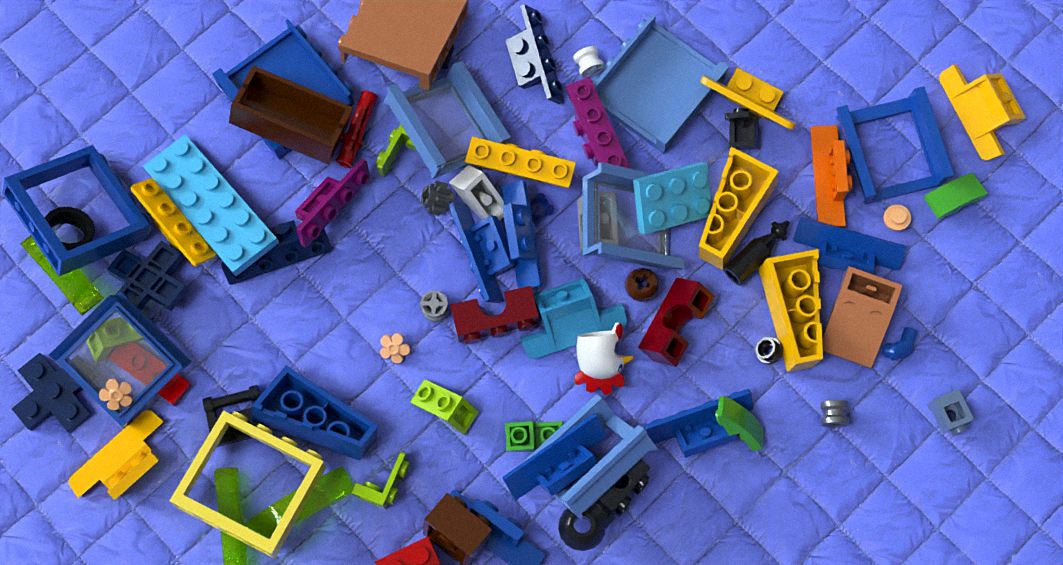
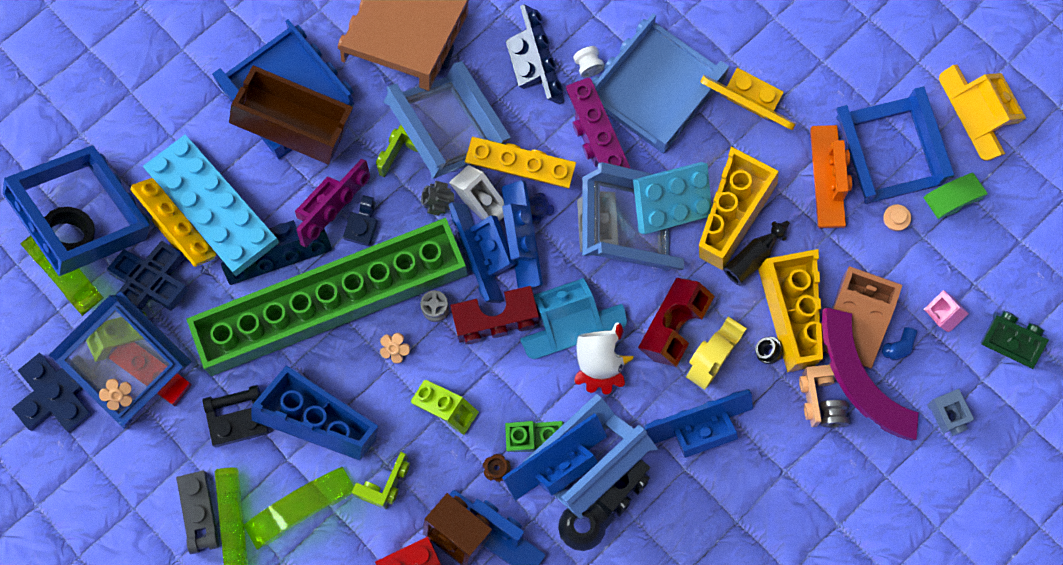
yellow plate [69,410,164,500] -> none
light yellow window [169,410,326,559] -> none
red pin [336,90,378,168] -> none
reddish brown piece [625,268,659,302] -> none
bright green slope [715,396,764,452] -> none
black bracket [725,108,758,149] -> none
blue bracket [793,217,906,274] -> none
none -> dark grey plate [176,470,219,555]
none -> bright green brick [186,218,468,376]
none -> dark blue plate [343,195,378,247]
none -> reddish brown plate [483,454,511,482]
none -> light yellow piece [686,316,747,390]
none -> light nougat bracket [799,364,836,427]
none -> magenta tile [822,308,919,441]
none -> bright pink slope [924,290,969,332]
none -> dark green bracket [981,310,1049,369]

